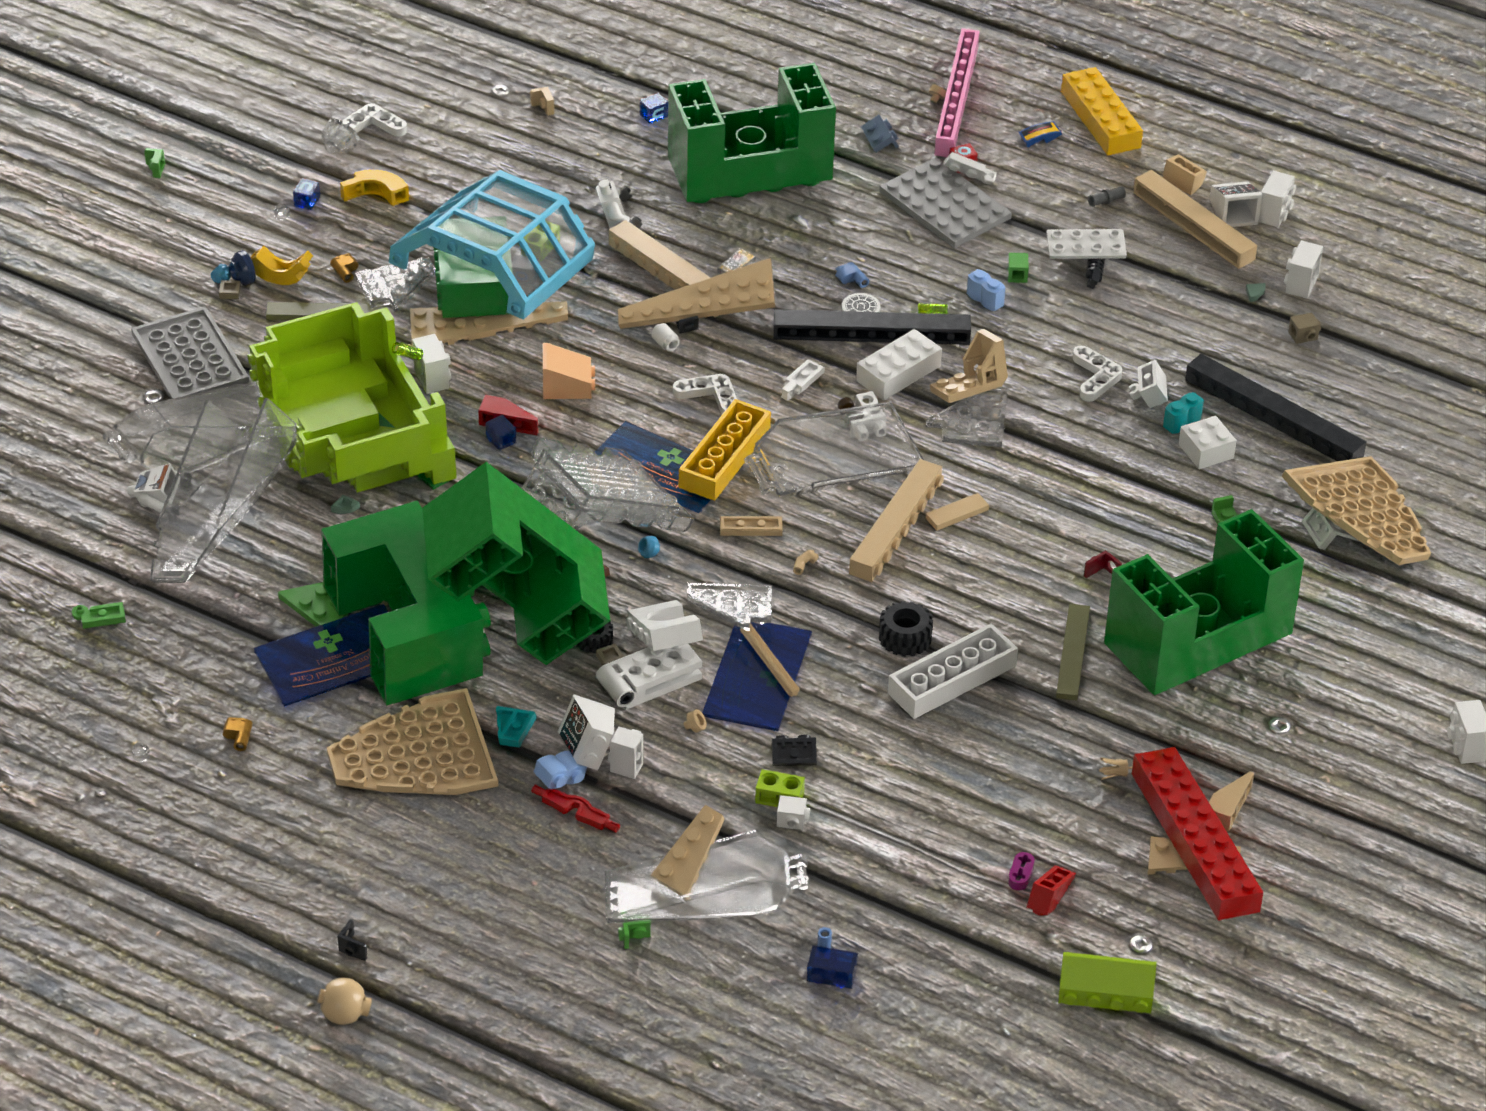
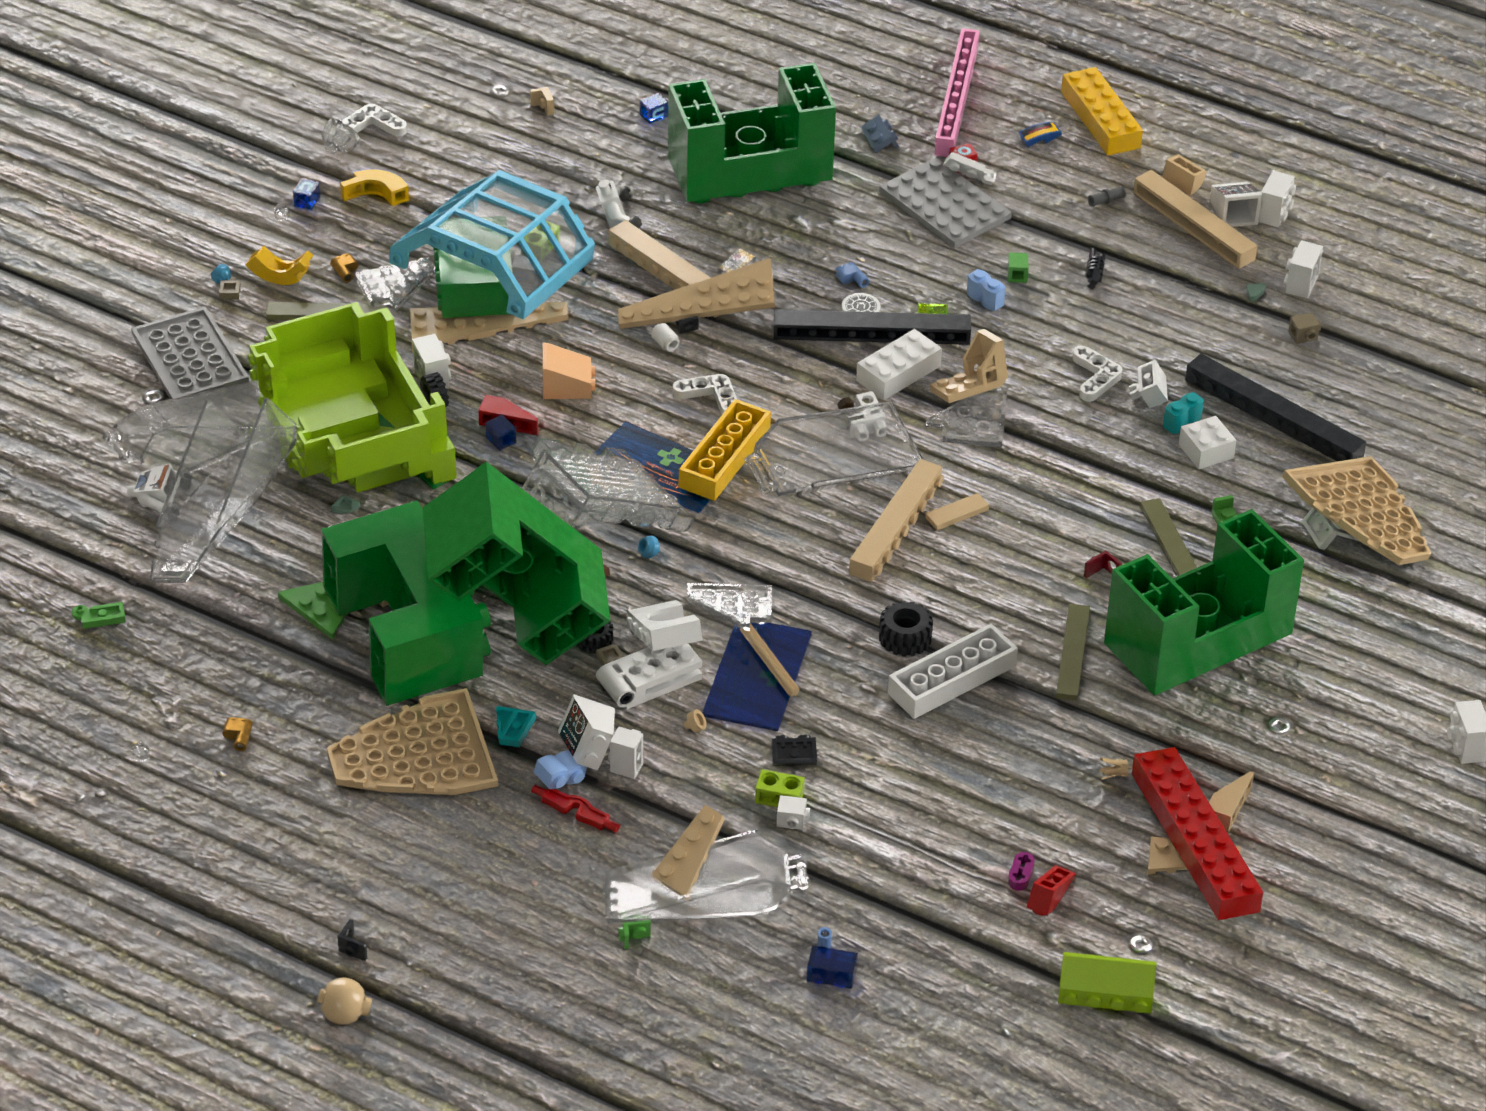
bright green bracket [144,148,165,178] -> none
dark blue piece [228,250,256,286] -> none
clear blue piece [254,604,388,707] -> none
clear neon green piece [392,342,424,361] -> none
tan tile [720,516,783,536] -> none
white hinge [781,360,825,401] -> none
tan arm [793,550,819,575] -> none
tan tile [929,84,947,103] -> none
white bracket [1046,229,1127,259] -> none
none -> black tyre [420,372,449,407]
none -> olive tile [1140,498,1197,576]

